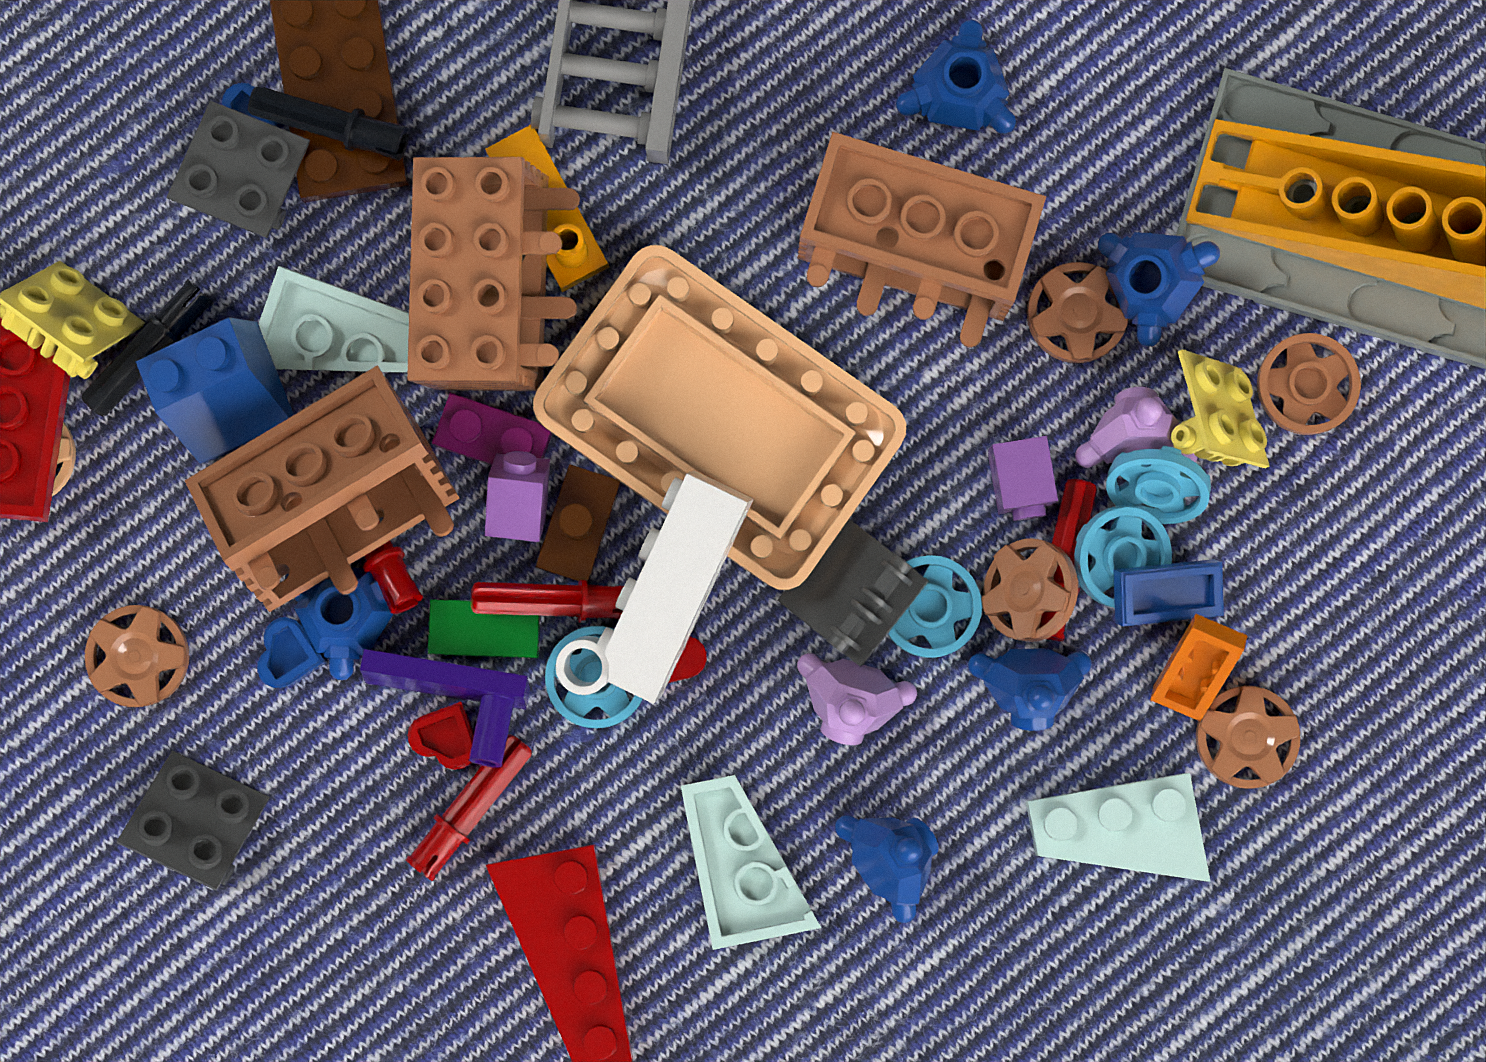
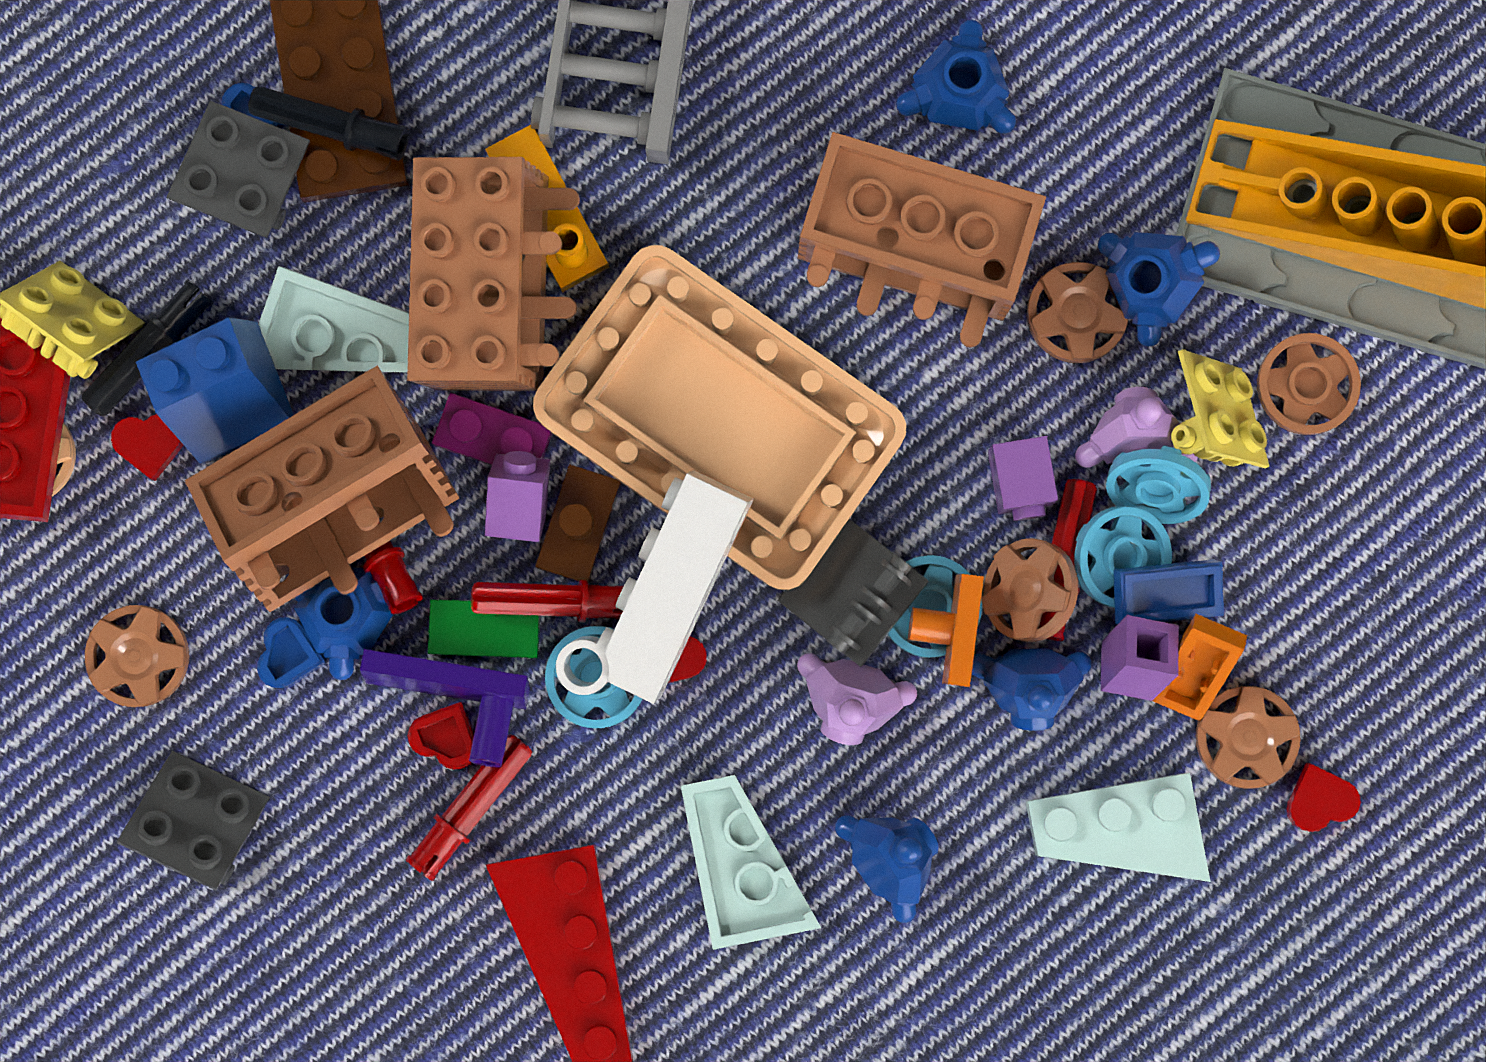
none -> red tile [111,414,183,481]
none -> orange tile [908,574,984,687]
none -> medium lavender brick [1101,615,1179,701]
none -> red tile [1286,763,1361,832]

